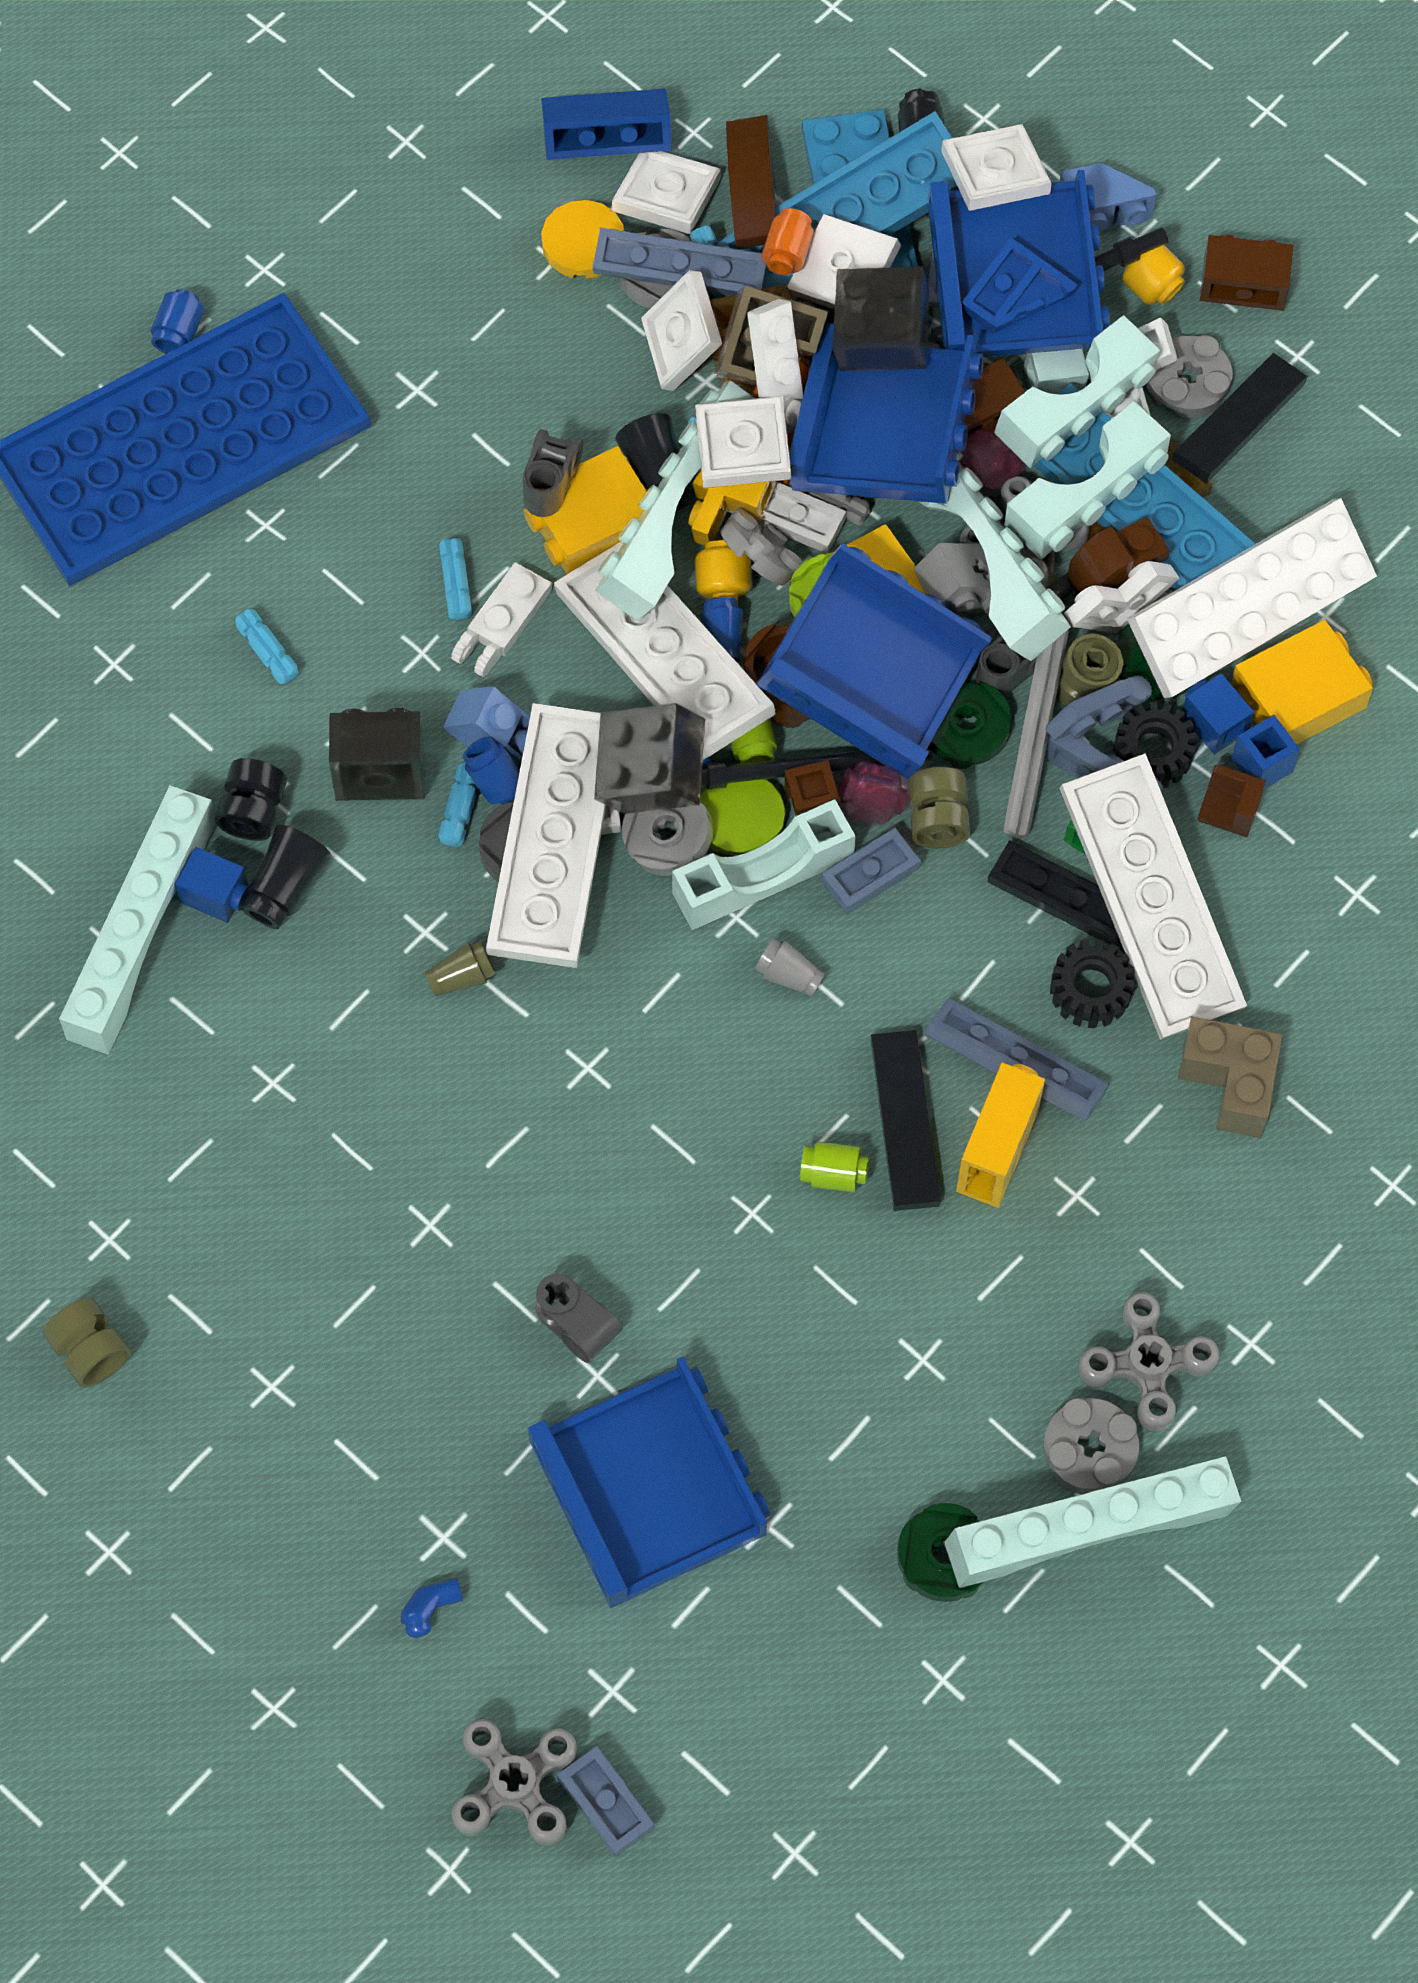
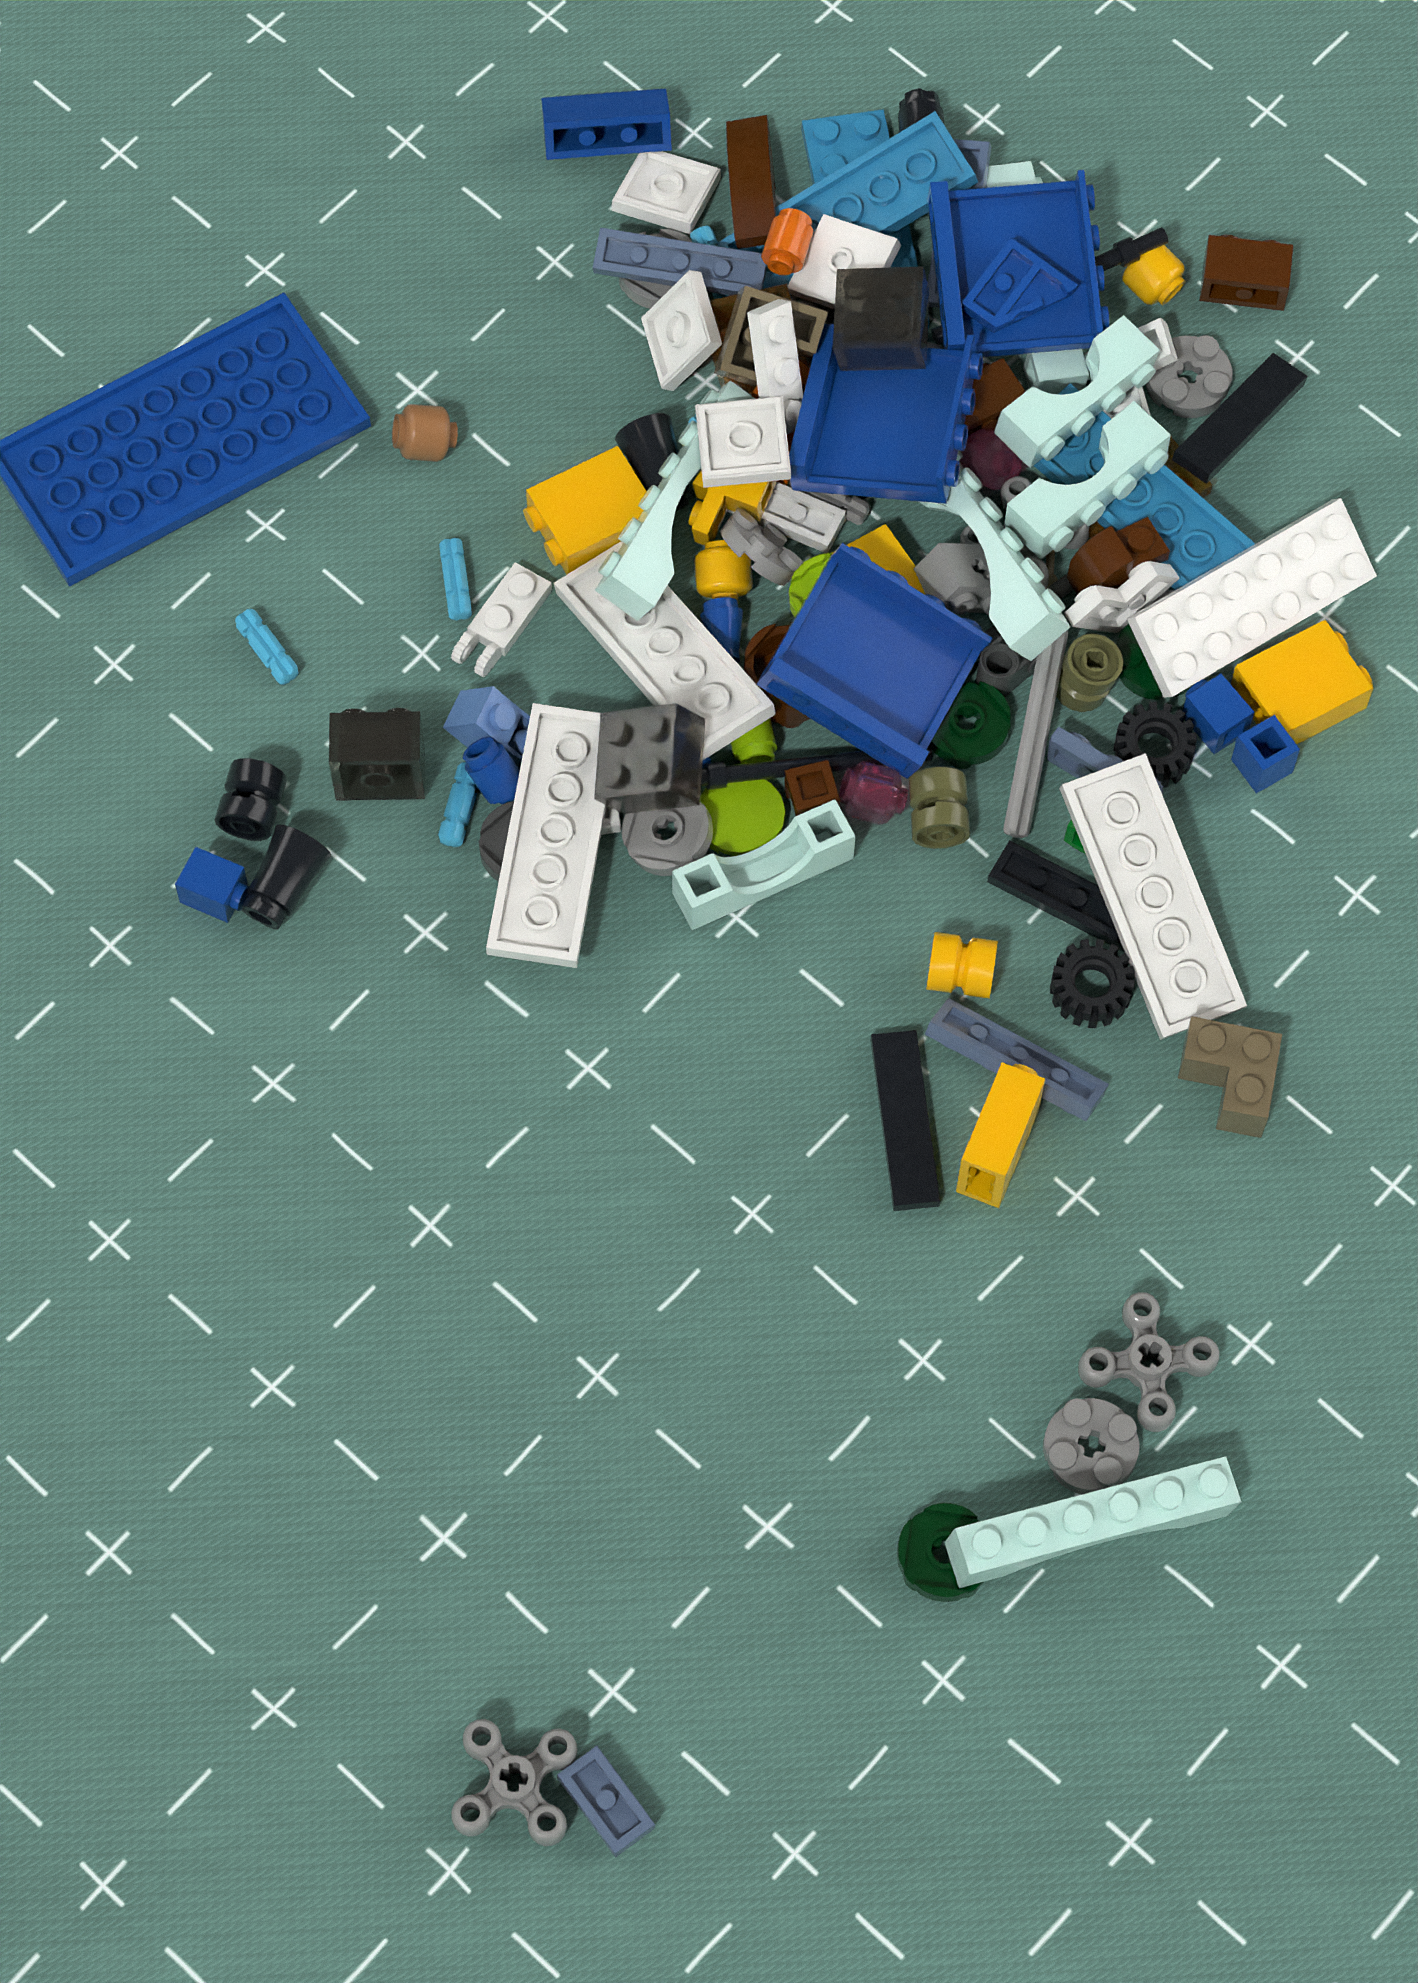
olive wheel [43,1297,131,1388] -> none
light aqua arch [59,785,216,1055] -> none
blue brick [151,289,205,353] -> none
blue arm [401,1578,463,1638] -> none
olive cone [425,941,496,996] -> none
dark grey piece [523,429,584,517] -> none
blue panel [528,1356,771,1609] -> none
dark grey piece [535,1273,623,1363] -> none
yellow tile [541,200,624,279] -> none
light grey cone [755,938,825,997] -> none
lime brick [800,1142,869,1193] -> none
sand blue plate [821,827,921,915] -> none
white plate [941,124,1052,211] -> none
sand blue hinge [1045,675,1153,741] -> none
medium blue slope [1060,163,1156,233] -> none
reddish brown panel [1198,765,1266,838] -> none
none -> medium nougat head [392,404,458,462]
none -> yellow wheel [926,932,998,999]

